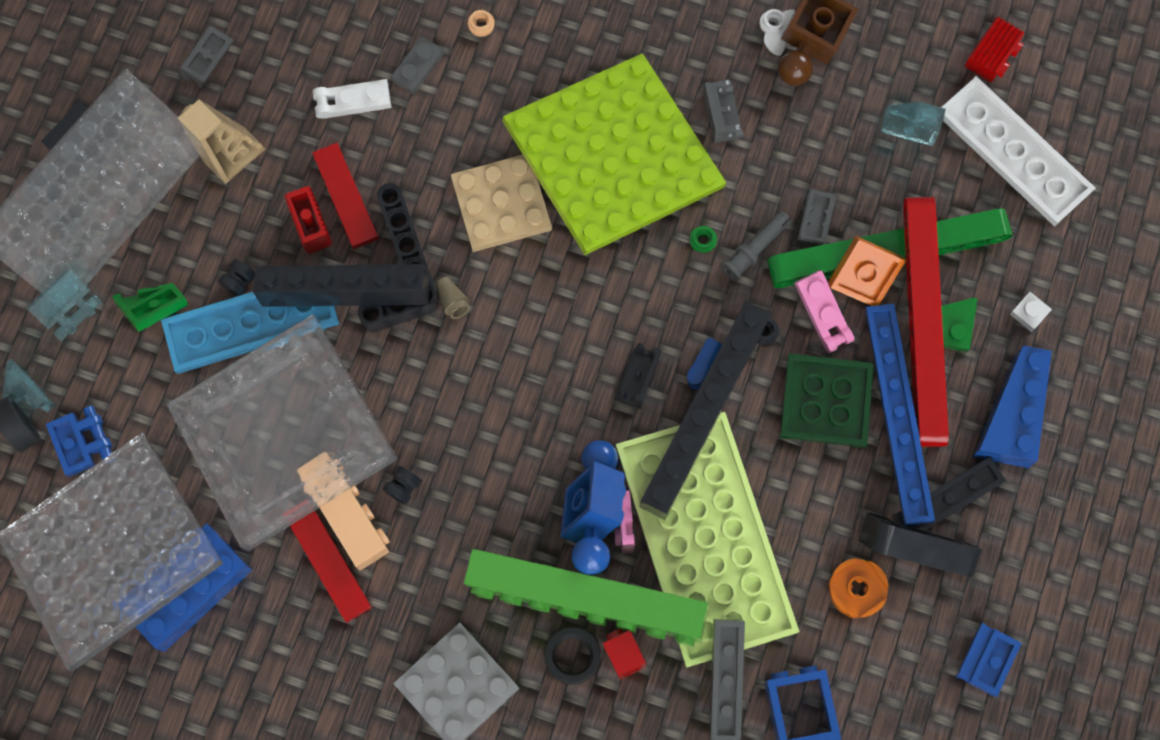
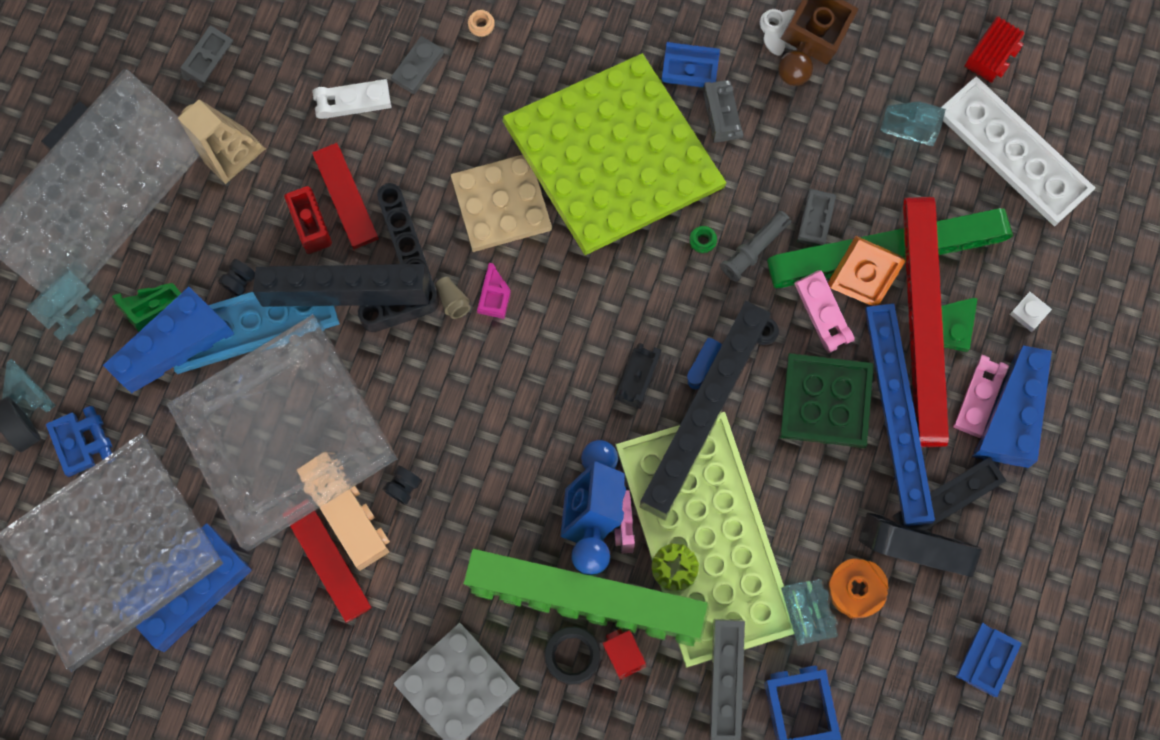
none -> blue wedge [103,287,234,393]
none -> dark pink tile [477,263,511,319]
none -> lime gear [652,543,699,591]
none -> blue plate [661,42,720,88]
none -> clear light blue plate [781,579,838,646]
none -> bright pink plate [953,354,1009,438]

